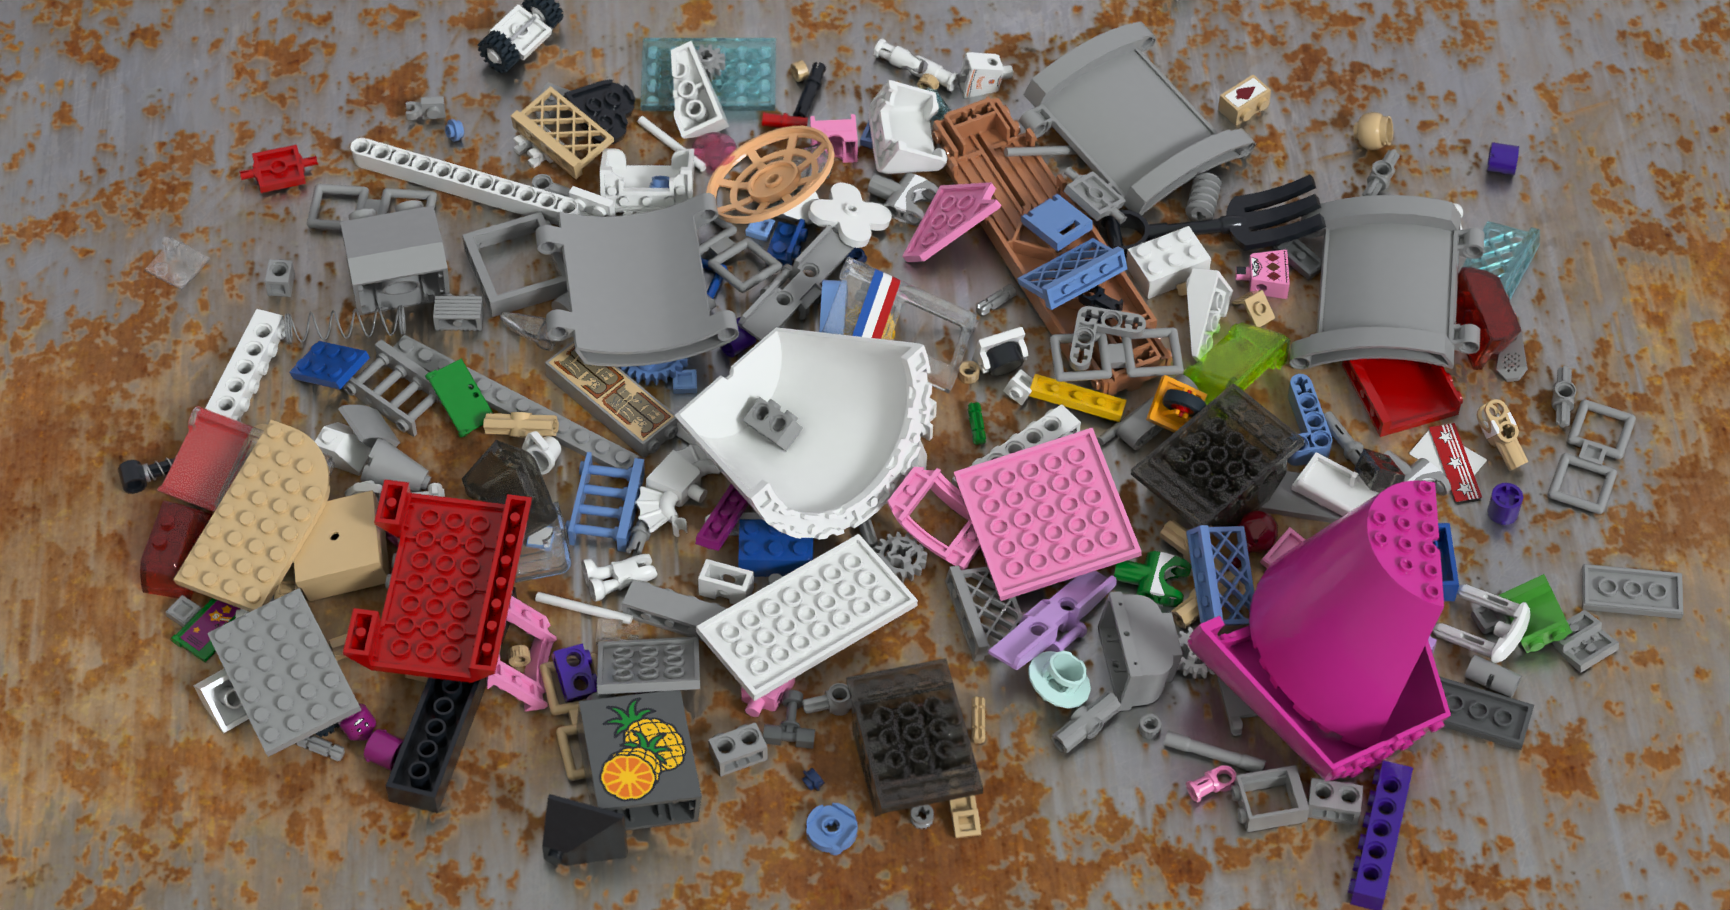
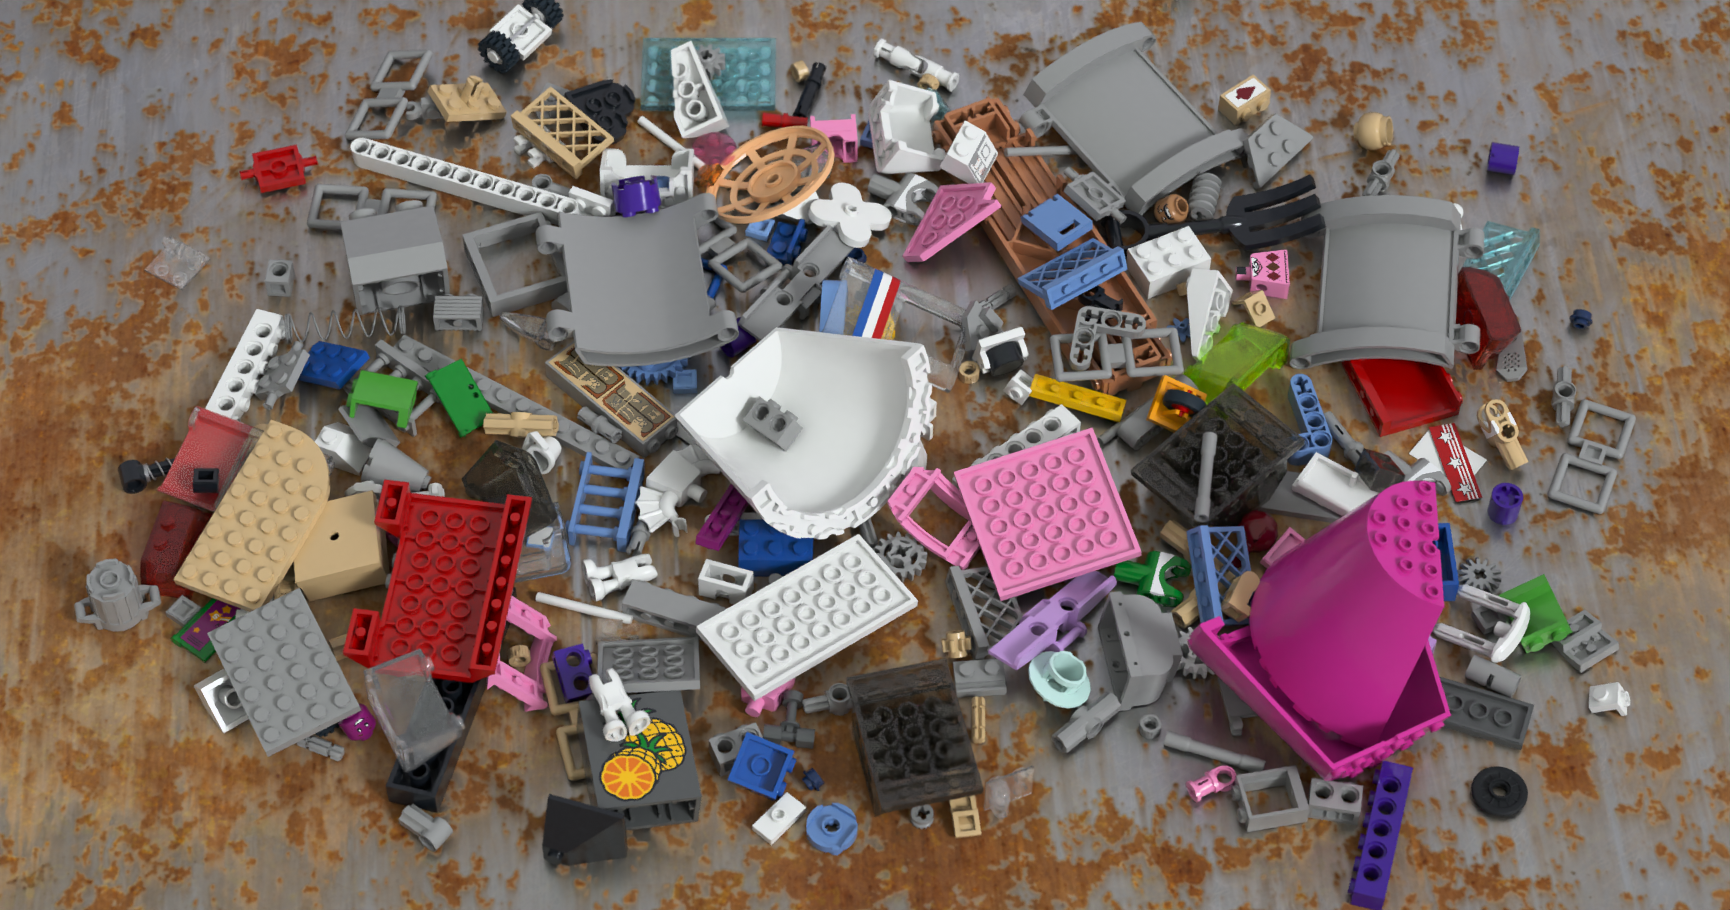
magenta piece [364,729,404,771] -> none
medium blue plate [445,119,464,142] -> none
white torso [958,52,1013,98] -> none
green axle [968,402,986,445] -> none
dark grey hinge [1273,239,1322,281] -> none
light grey tile [1582,564,1683,619] -> none
none -> light grey container [74,559,161,632]
none -> black brick [193,468,219,493]
none -> light grey plate [255,341,310,410]
none -> light grey bar [345,49,433,140]
none -> bright green panel [346,370,418,428]
none -> clear windscreen [363,648,465,773]
none -> light grey piece [399,804,453,852]
none -> tan plate [427,76,507,122]
none -> light grey pin [577,406,622,443]
none -> white piece [589,668,651,742]
none -> dark purple brick [611,175,661,217]
none -> clear orange plate [693,163,724,188]
none -> blue plate [727,732,797,800]
none -> white plate [752,792,806,845]
none -> white slope [939,121,998,184]
none -> tan gear [941,630,972,658]
none -> light grey plate [953,659,1007,698]
none -> light grey plate [961,300,1004,351]
none -> clear hinge [984,766,1034,819]
none -> medium nougat head [1154,194,1189,224]
none -> medium blue plant [1166,318,1191,343]
none -> light grey piece [1194,432,1217,522]
none -> tan leg [1221,571,1260,623]
none -> light grey wing [1243,113,1314,189]
none -> light grey gear [1457,557,1502,593]
none -> black wheel [1471,766,1528,816]
none -> dark blue plate [1569,309,1593,329]
none -> white bracket [1589,682,1630,716]

